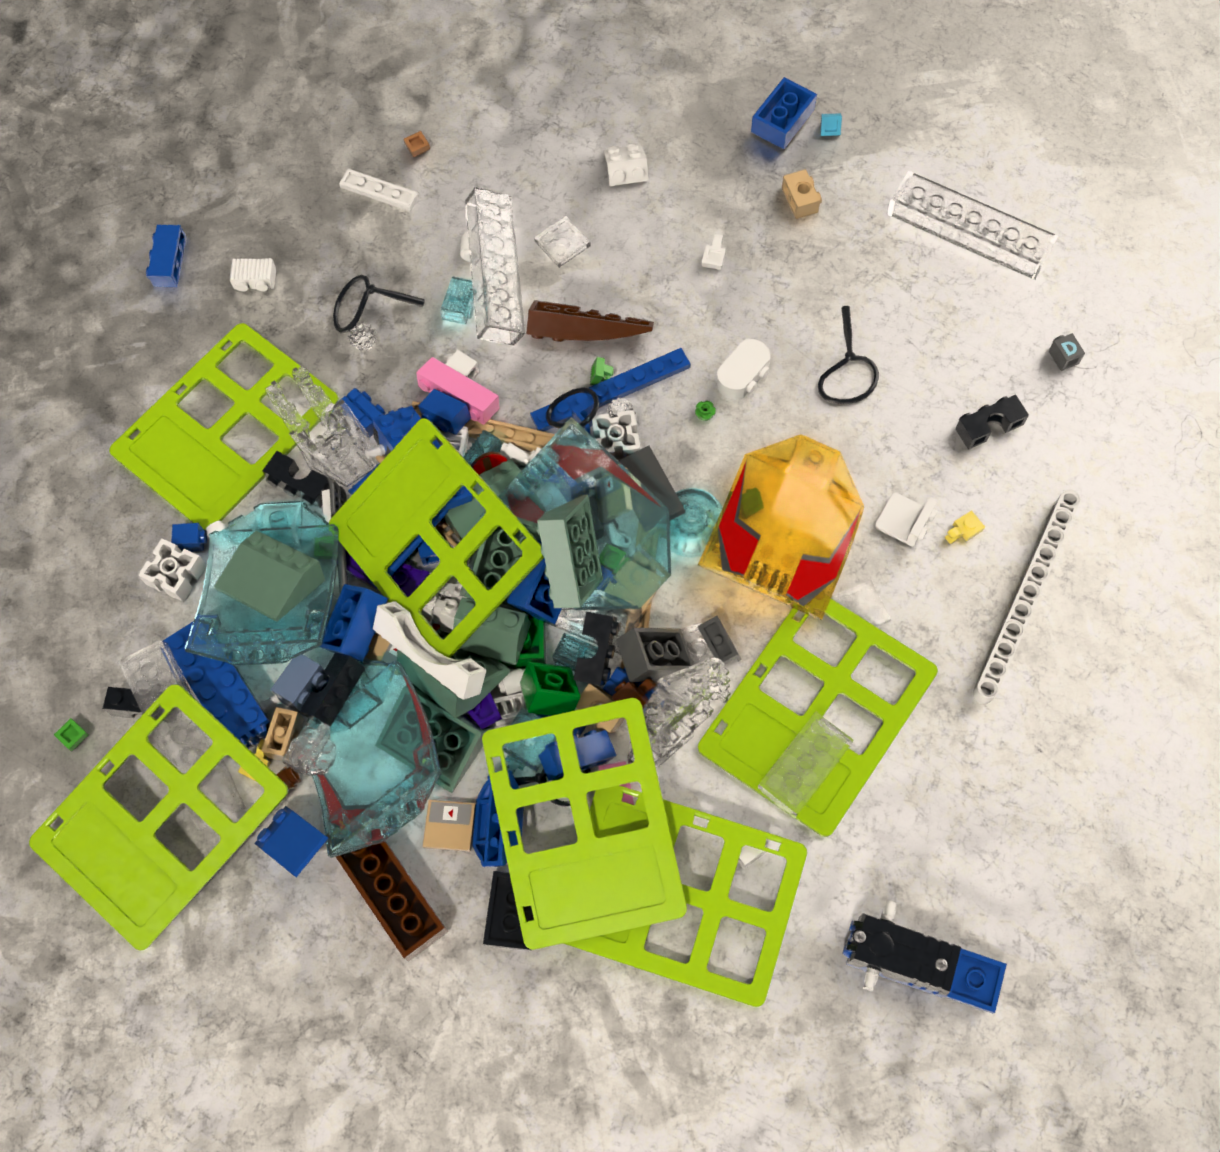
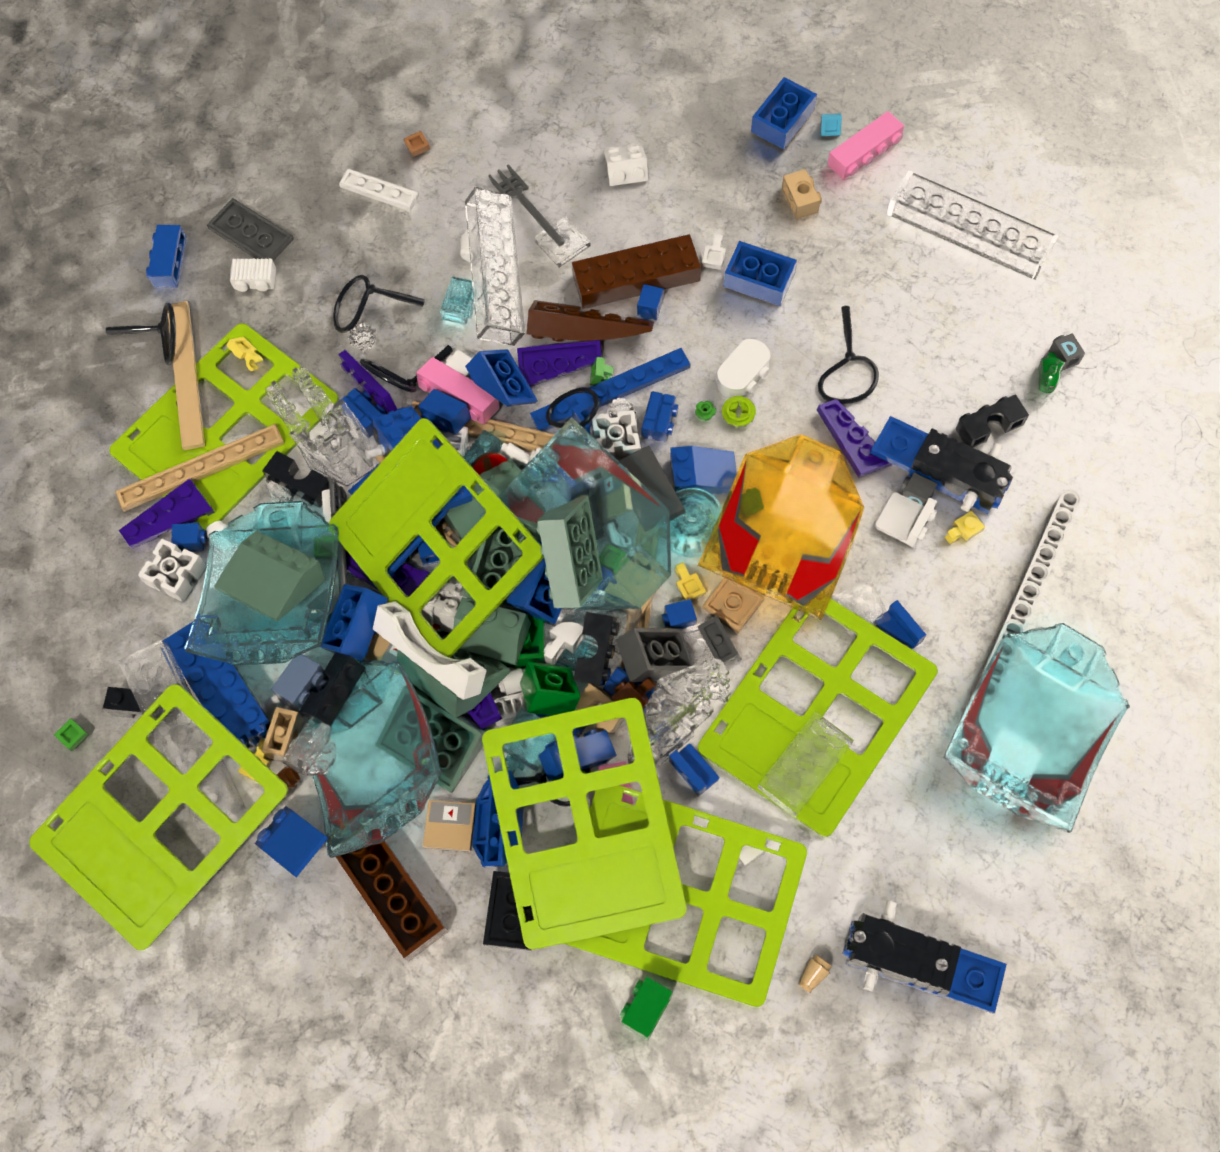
none -> black piece [106,303,176,365]
none -> tan tile [115,424,284,512]
none -> dark purple wing [119,479,215,549]
none -> tan tile [168,301,205,451]
none -> dark grey tile [207,198,294,261]
none -> light yellow plate [226,337,263,371]
none -> clear plate [266,481,294,505]
none -> dark purple wing [338,350,398,414]
none -> black piece [360,345,453,393]
none -> blue slope [465,349,538,407]
none -> dark grey piece [488,164,564,246]
none -> dark purple wing [517,340,602,387]
none -> white brick [544,622,586,665]
none -> reddish brown brick [572,234,701,309]
none -> green brick [620,976,673,1041]
none -> blue brick [637,284,664,320]
none -> blue brick [641,391,679,442]
none -> blue brick [661,599,697,630]
none -> blue panel [669,744,719,796]
none -> blue slope [670,446,738,497]
none -> light yellow plate [675,562,706,601]
none -> tan tile [702,573,764,634]
none -> lime gear [722,396,756,428]
none -> blue brick [723,241,797,306]
none -> tan cone [798,954,832,993]
none -> dark purple wing [816,399,893,478]
none -> bright pink brick [827,111,904,180]
none -> piece [870,416,1013,514]
none -> blue panel [874,600,927,649]
none -> dark grey brick [900,473,937,506]
none -> clear light blue windscreen [943,623,1130,833]
none -> green animal [1038,352,1065,393]

